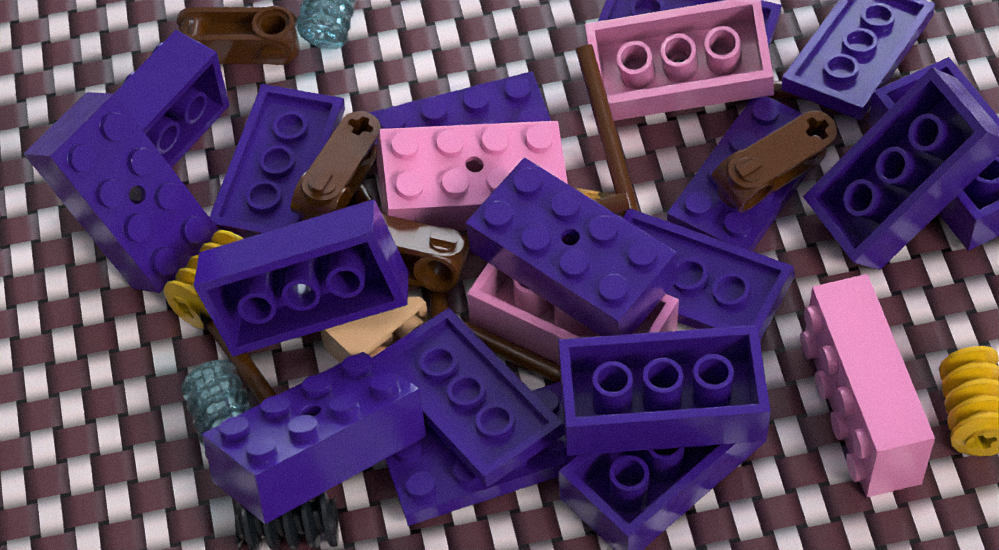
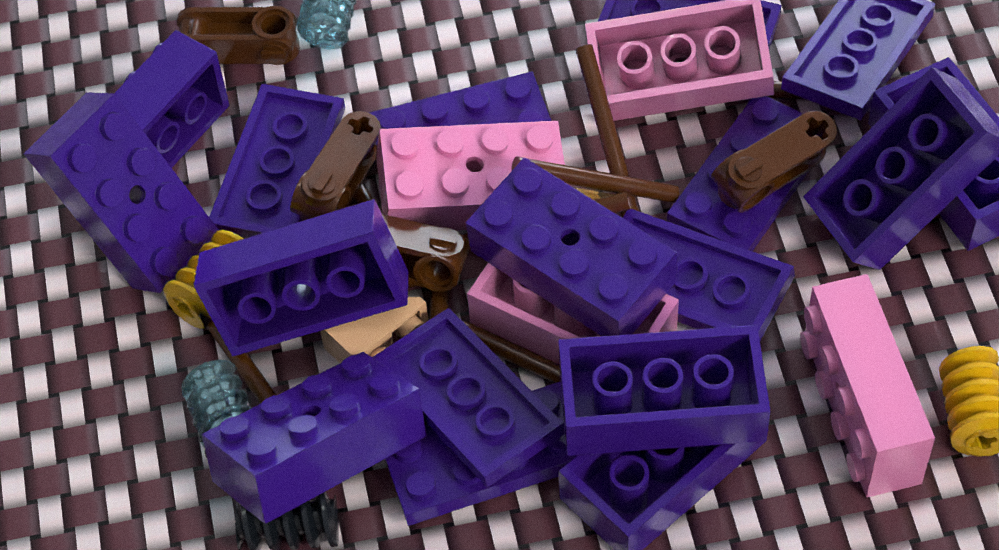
none -> reddish brown bar [511,156,680,203]

